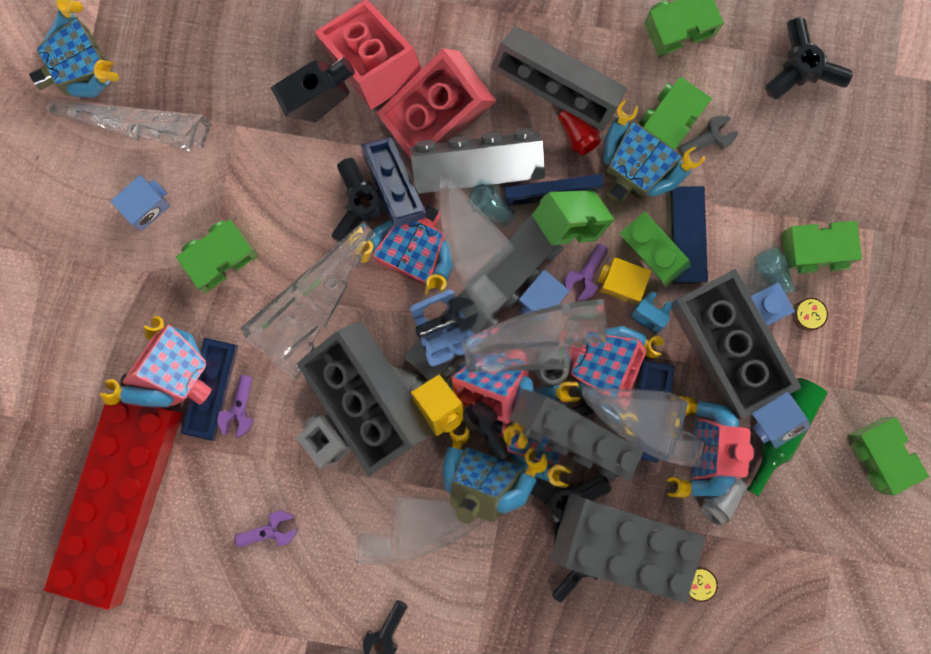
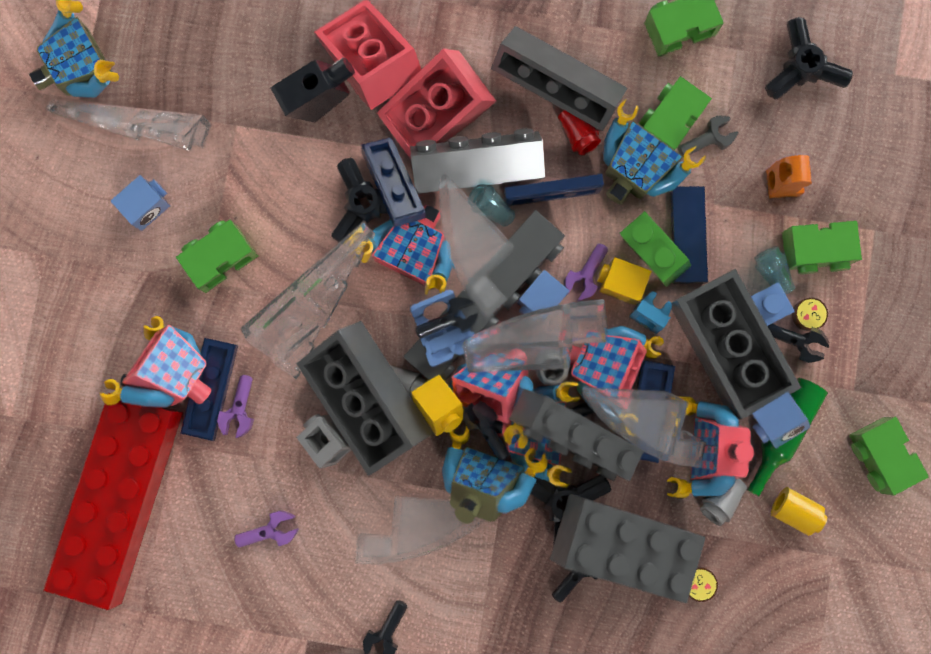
bright green brick [532,190,615,245] -> none
none -> orange leg [766,155,812,198]
none -> black bar [768,324,829,363]
none -> yellow brick [771,487,827,536]

